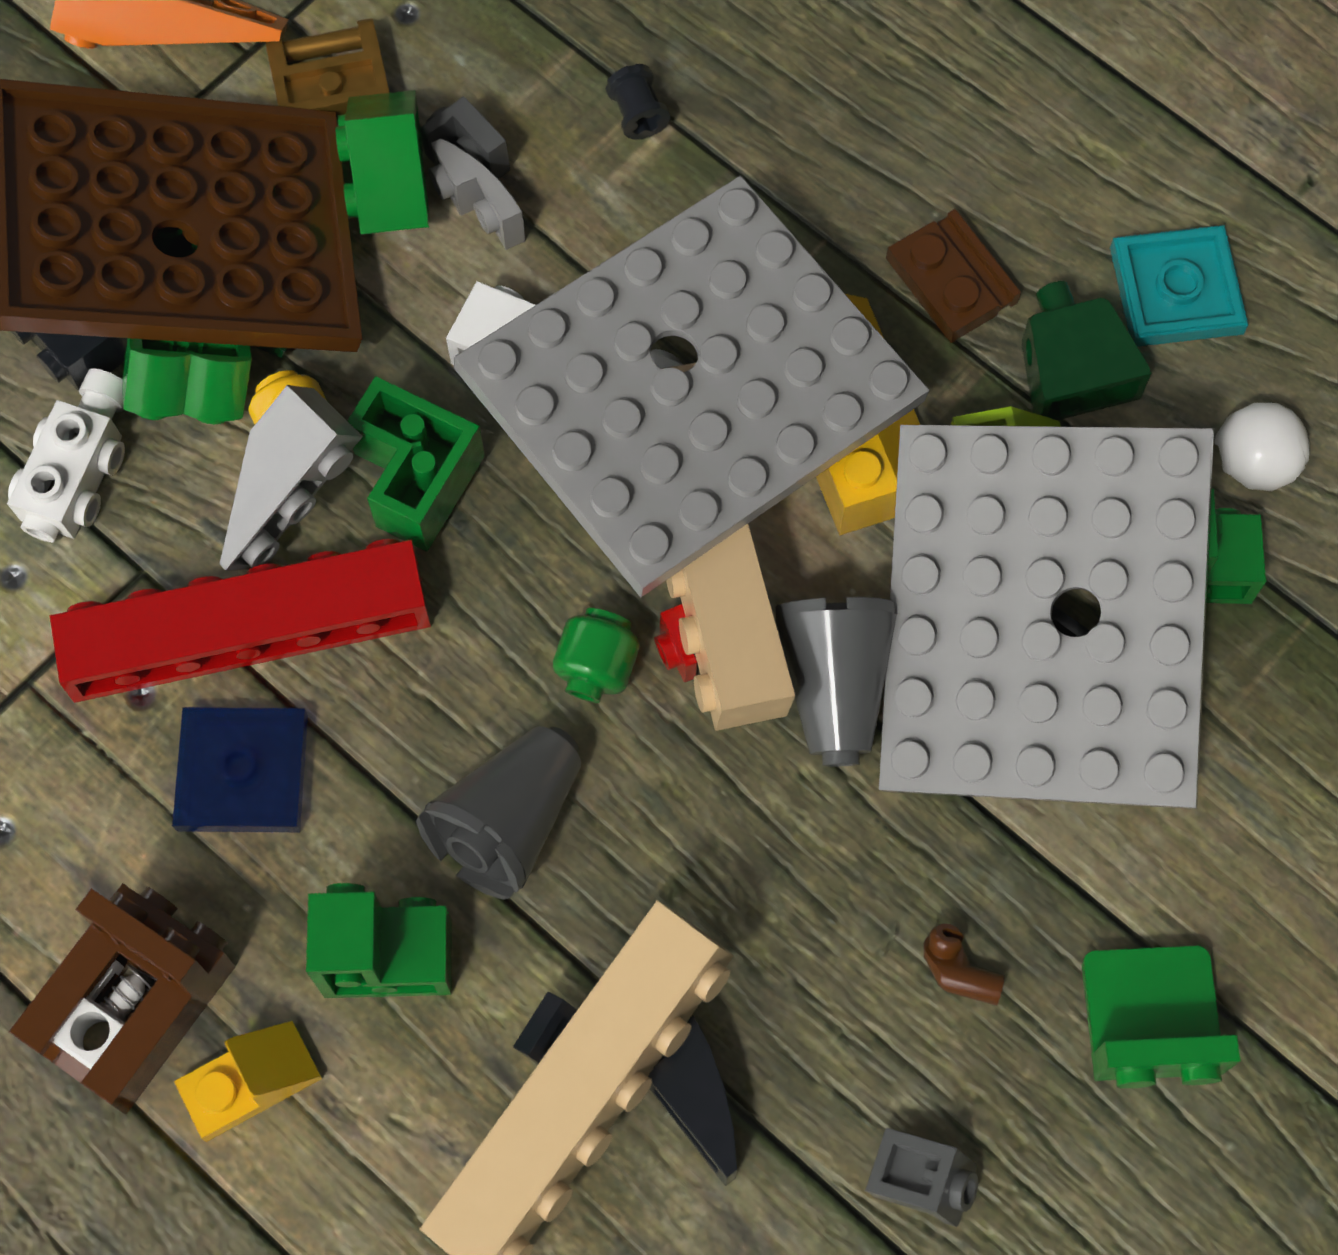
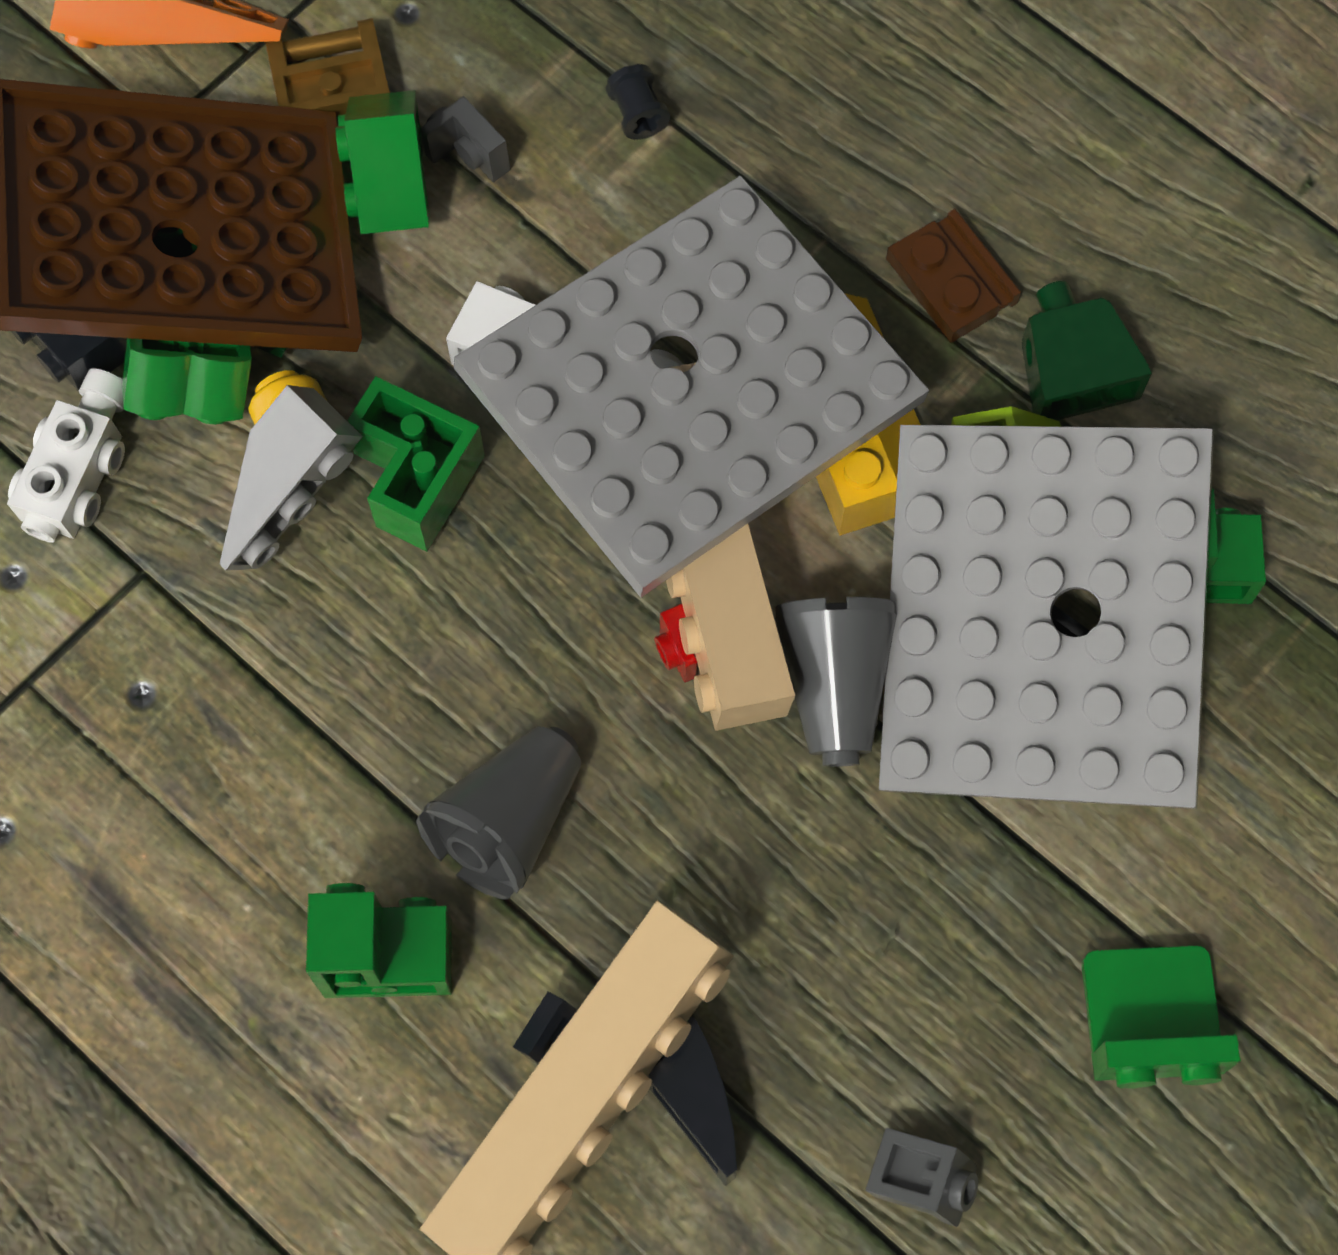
reddish brown brick [9,883,236,1115] -> none
red brick [50,539,431,703] -> none
clear blue plate [172,707,308,833] -> none
yellow slope [174,1021,322,1142] -> none
light grey slope [428,139,525,250] -> none
green head [553,608,640,703] -> none
reddish brown arm [923,923,1005,1006] -> none
teal tile [1110,225,1248,347] -> none
white hair [1215,403,1310,491] -> none

